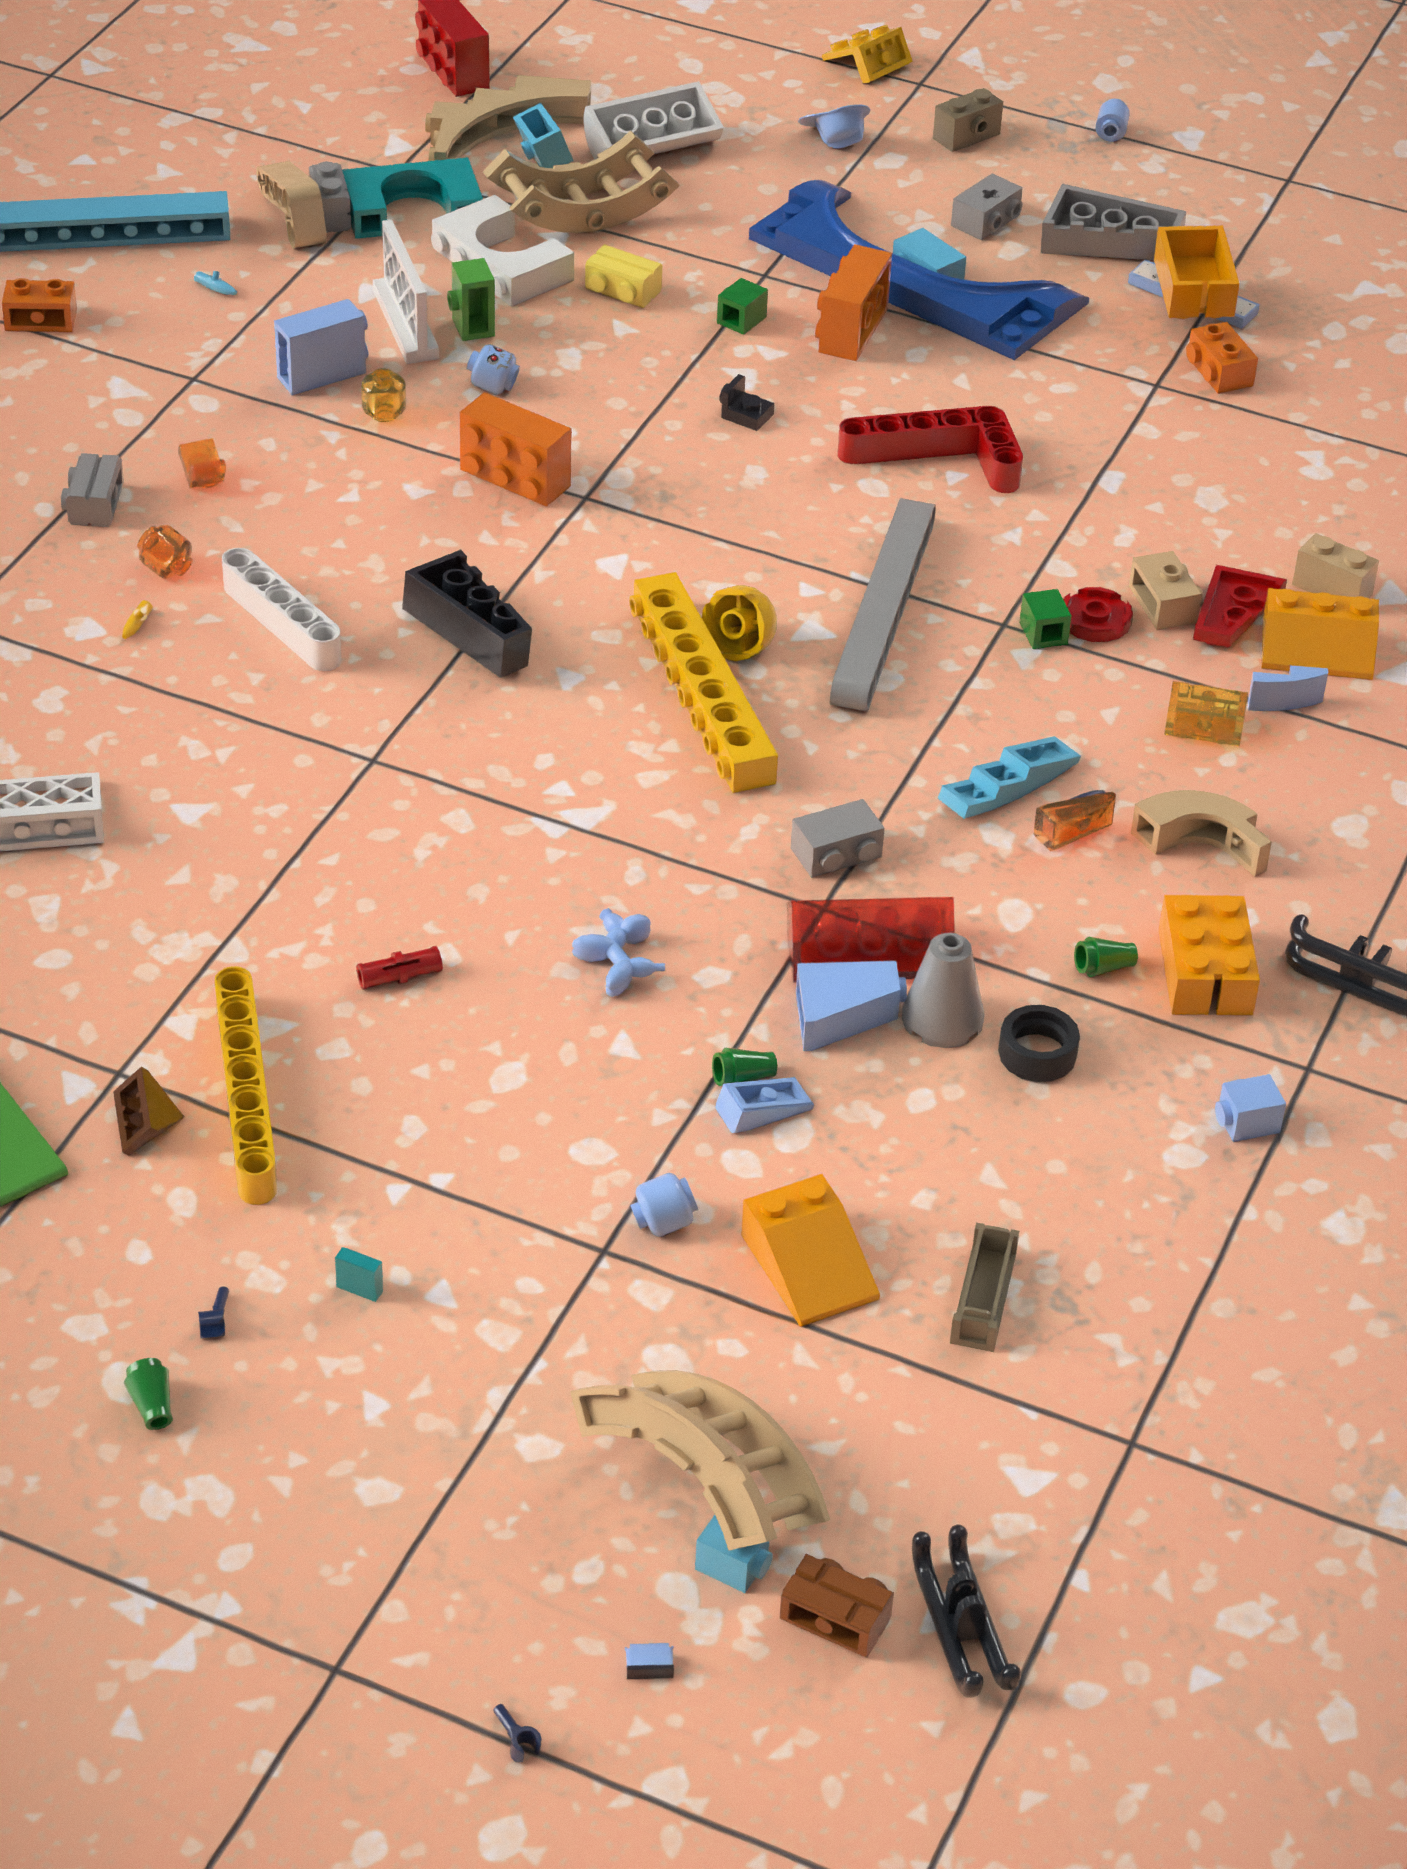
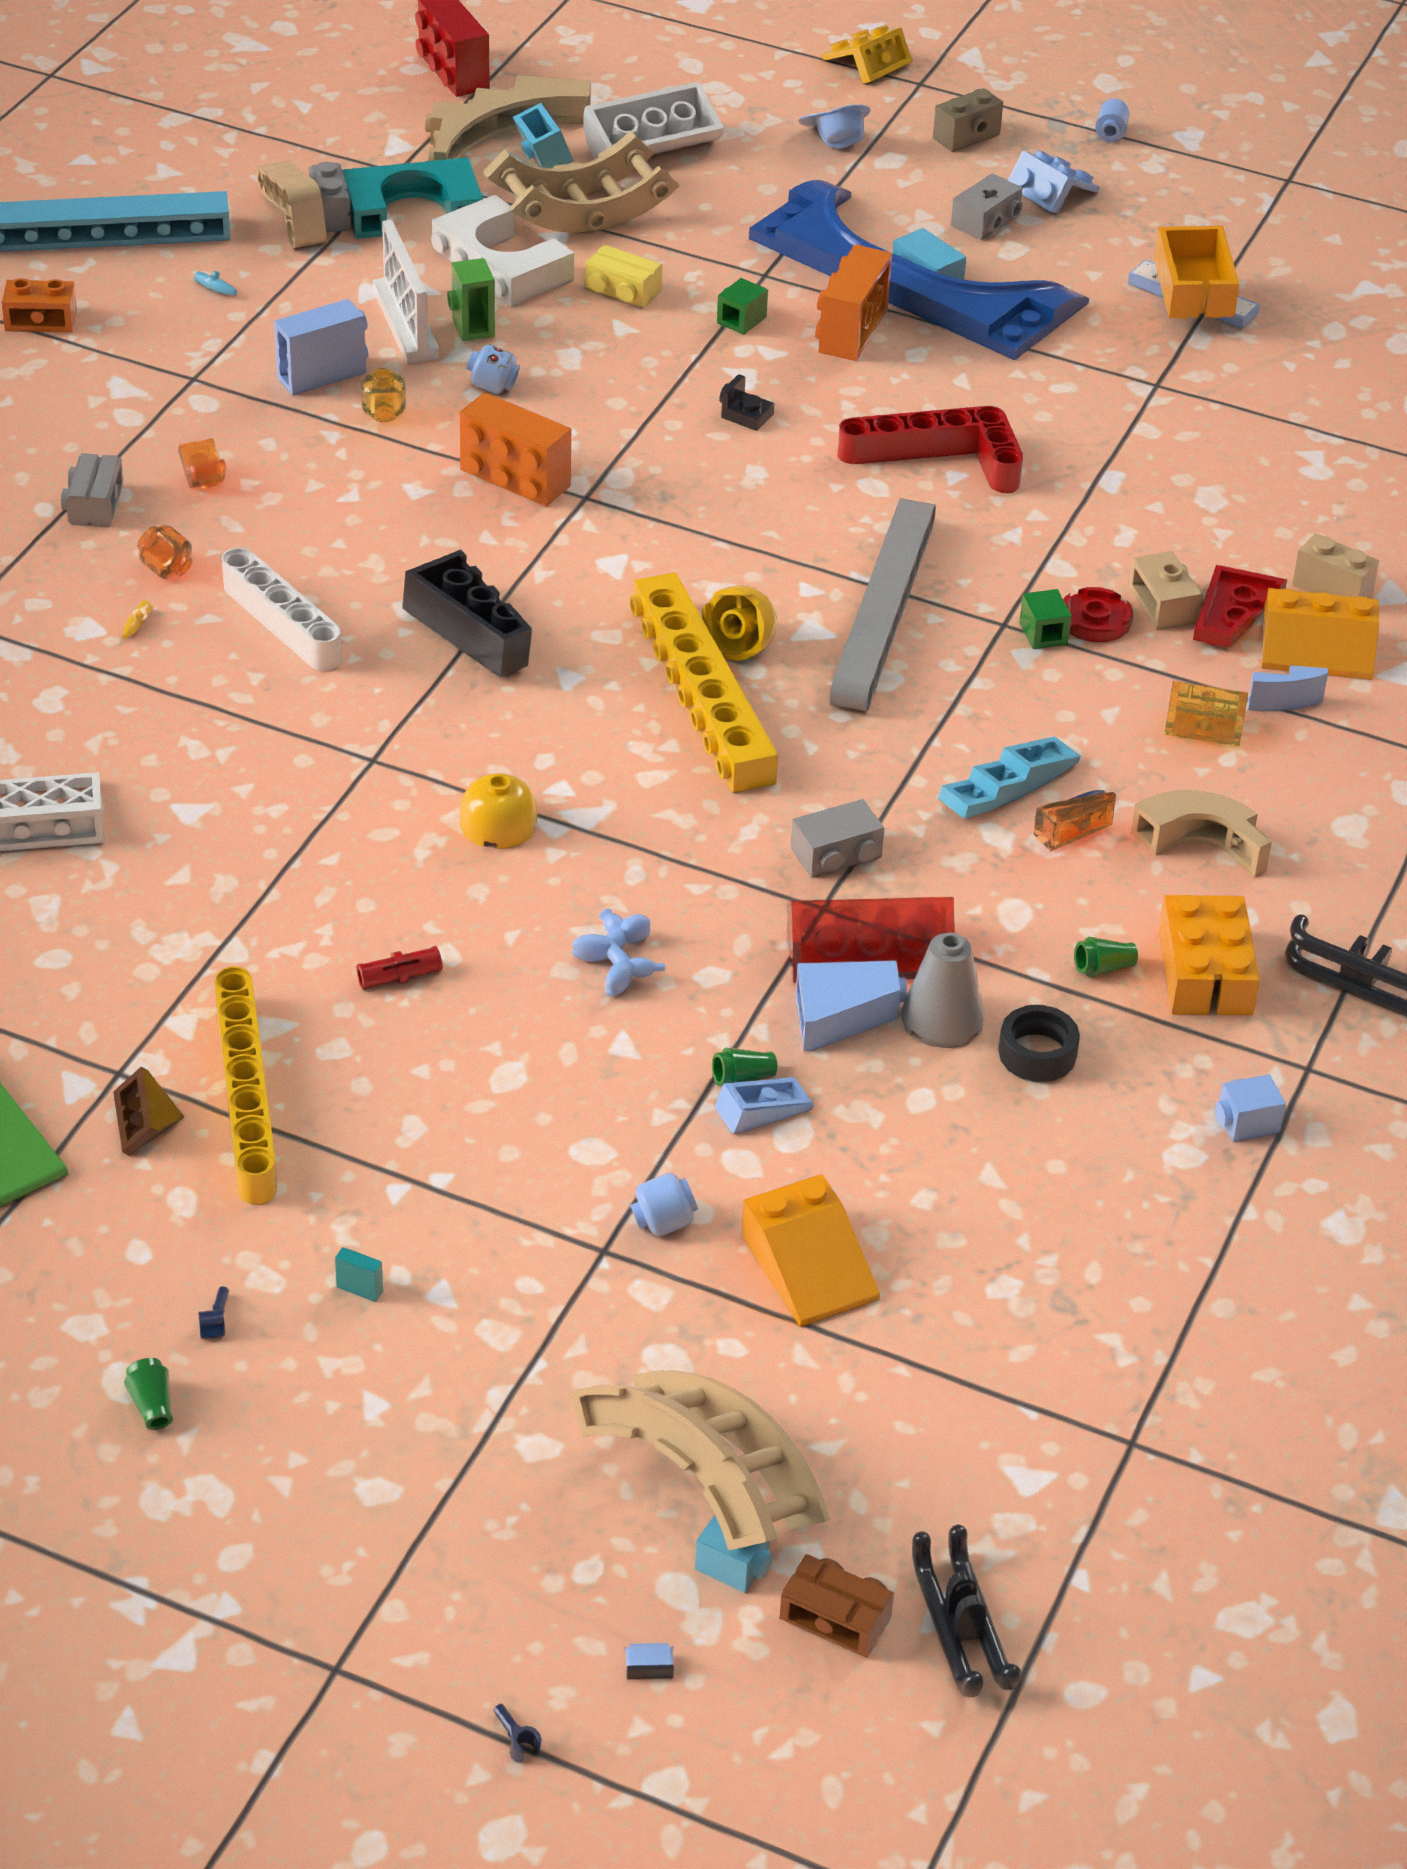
dark tan container [950,1222,1020,1352] -> none
light grey wedge [1041,184,1186,260] -> none
orange brick [1186,322,1258,394] -> none
none -> yellow cylinder [460,773,537,849]
none -> light blue bracket [1008,150,1100,214]

